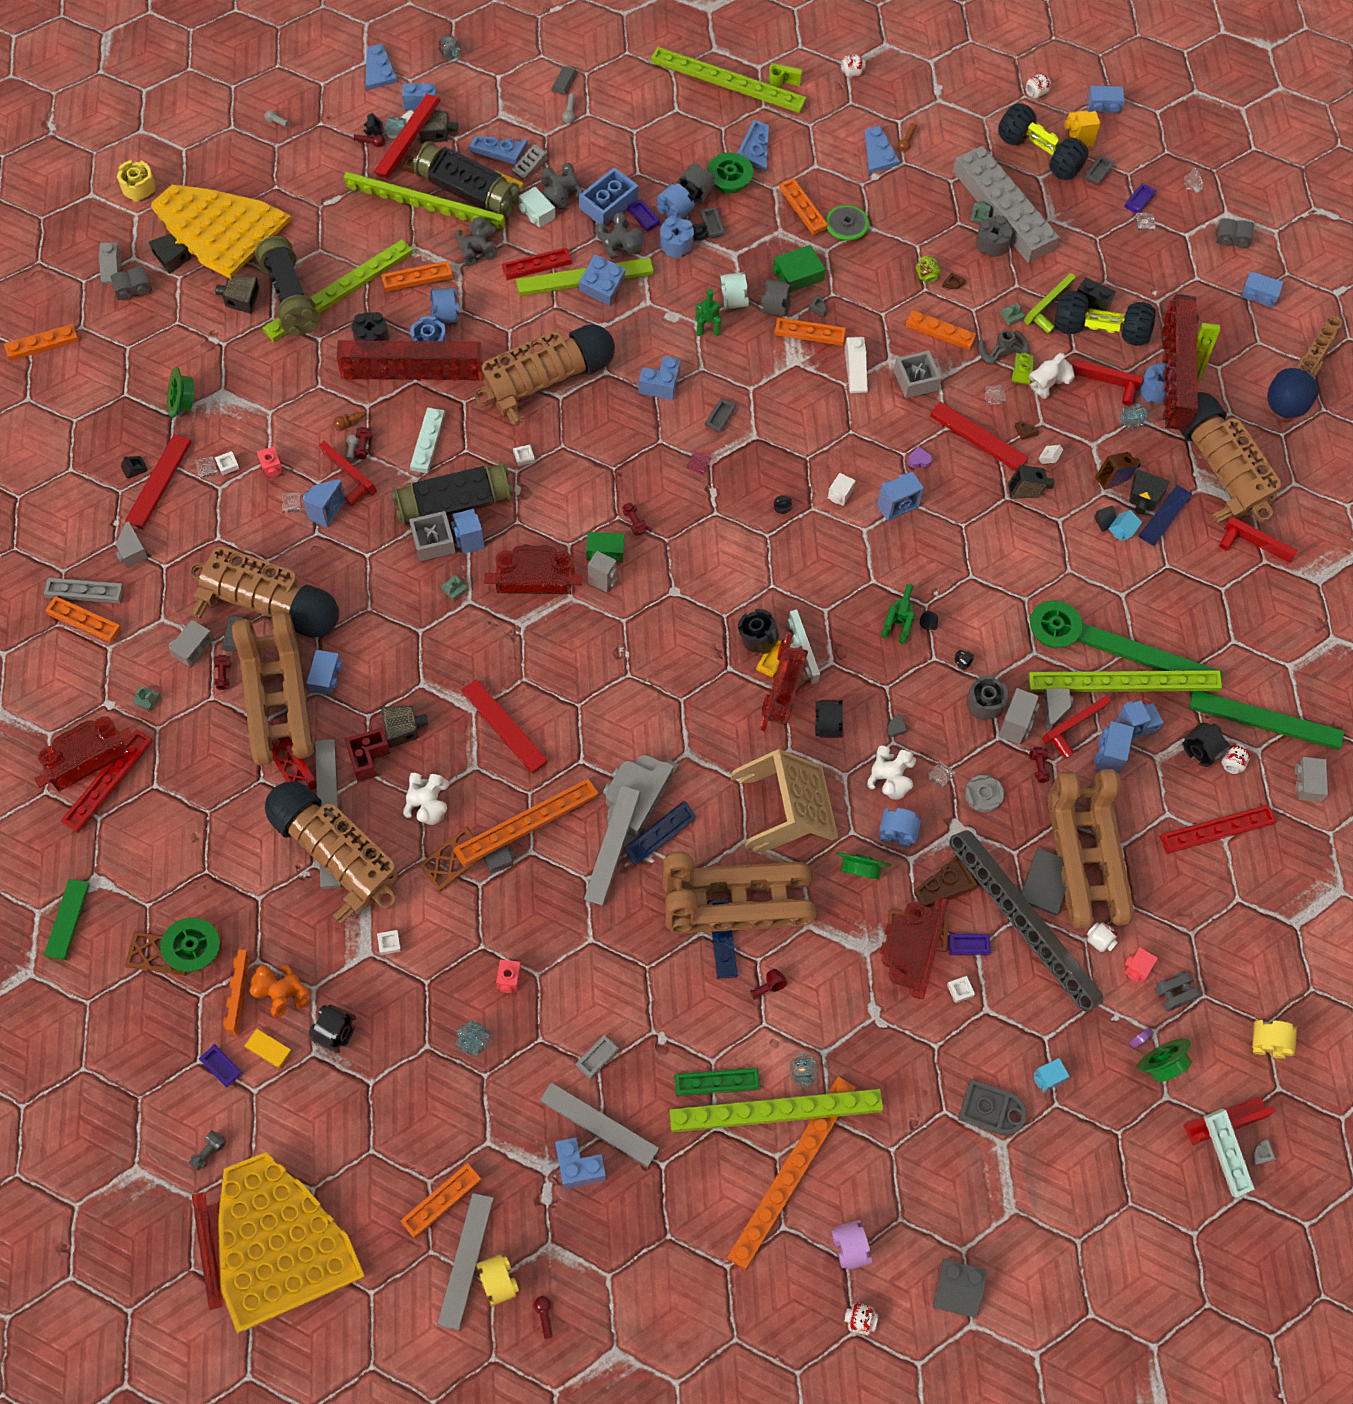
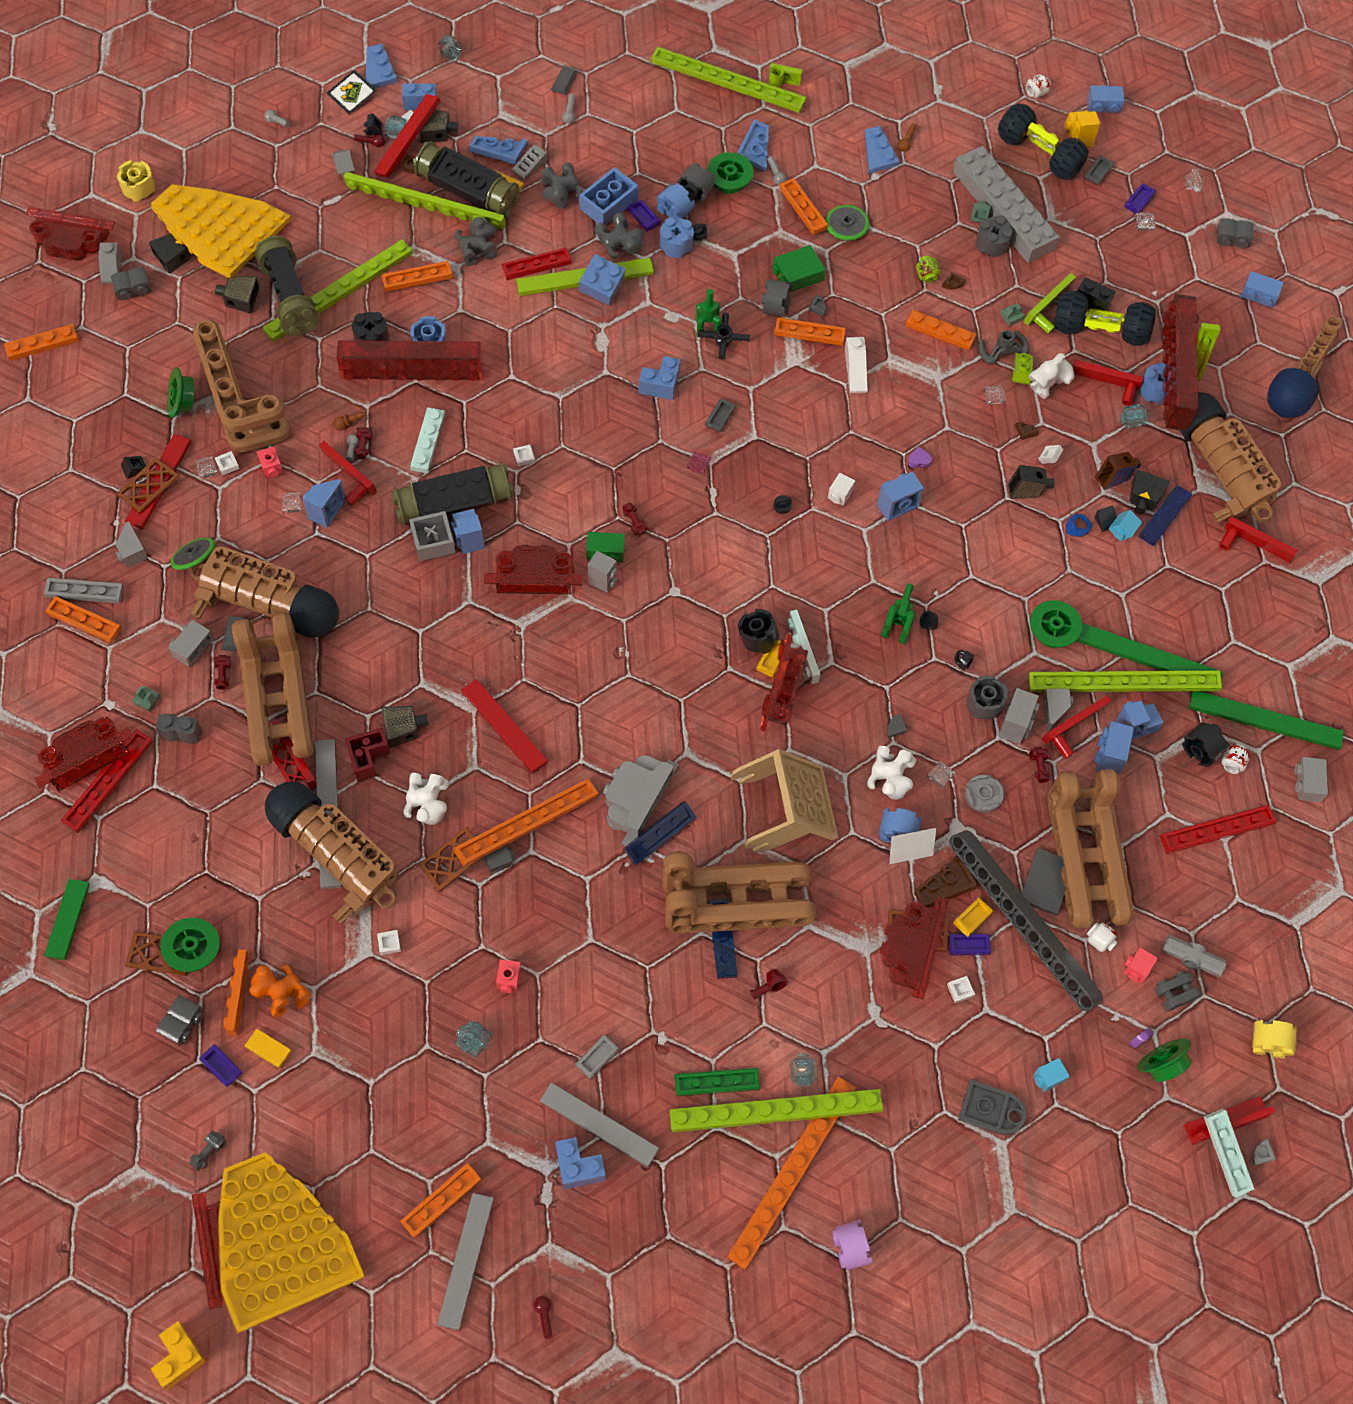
medium blue brick [306,650,343,696] -> none
black brick [309,1005,356,1053] -> none
medium blue brick [430,288,459,324] -> none
sand green tile [441,575,468,601] -> none
medium nougat piece [475,324,615,426] -> none
light yellow brick [476,1254,519,1307] -> none
light aqua brick [518,187,556,228] -> none
light grey tile [584,786,641,906] -> none
dark grey tile [700,207,725,238] -> none
light aqua brick [720,272,749,309] -> none
black brick [815,700,843,738] -> none
green piece [836,852,891,880] -> none
white head [841,54,865,77] -> none
white head [844,1303,878,1335] -> none
light grey brick [894,350,941,399] -> none
red tile [930,401,1028,471] -> none
dark grey slope [932,1259,987,1318] -> none
none -> clear red brick [26,207,115,261]
none -> dark orange window [116,458,180,513]
none -> yellow brick [150,1321,207,1390]
none -> dark grey brick [156,714,202,744]
none -> dark grey brick [156,995,203,1046]
none -> dark grey wheel [171,538,215,570]
none -> medium nougat beam [193,320,291,453]
none -> sticker [327,70,377,115]
none -> light grey slope [331,149,354,176]
none -> black bar [698,313,750,359]
none -> light grey bar [767,156,787,185]
none -> white sticker [889,828,936,864]
none -> yellow tile [953,898,994,937]
none -> blue piece [1066,514,1091,537]
none -> light grey piece [1162,934,1226,977]

